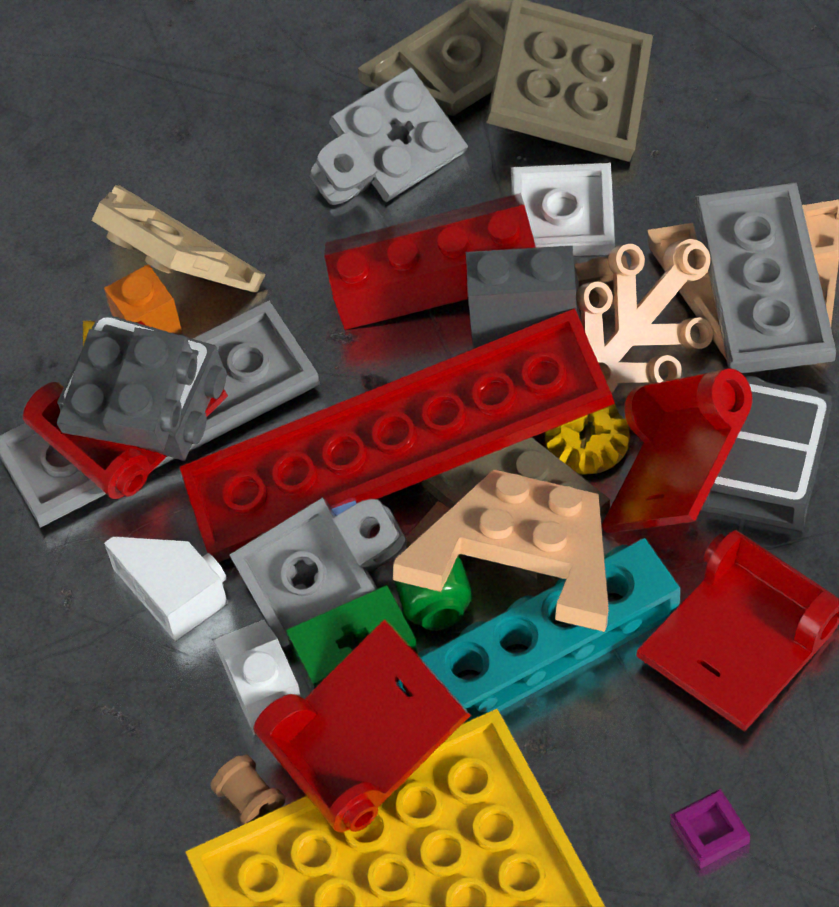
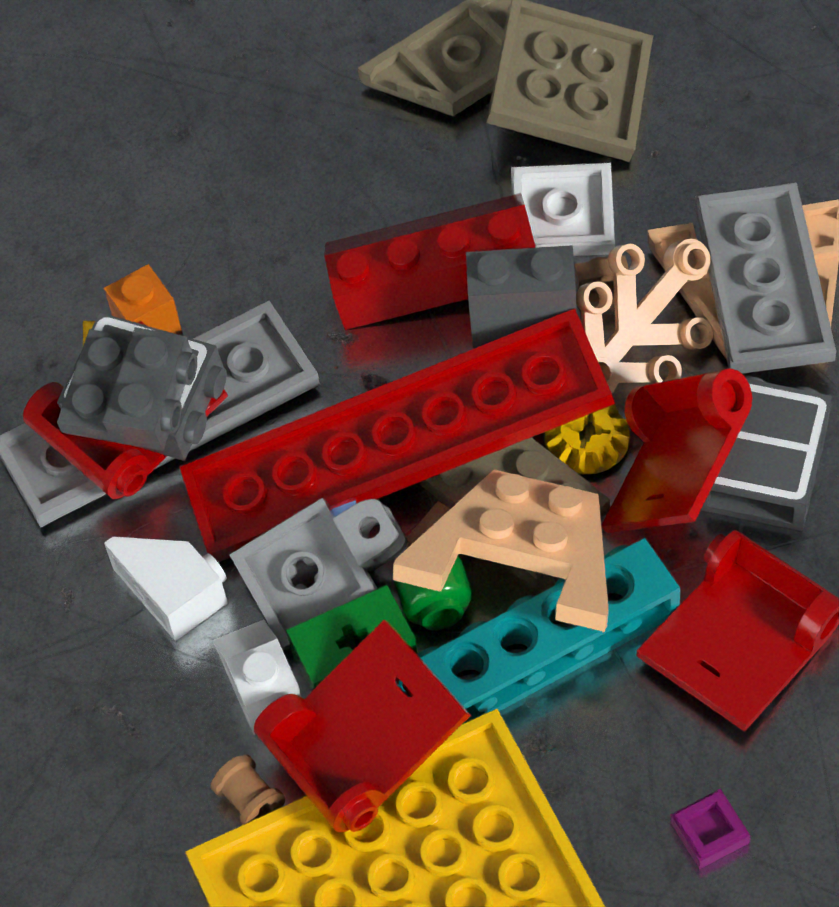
tan wing [92,185,266,292] -> none
light grey plate [309,67,468,205] -> none

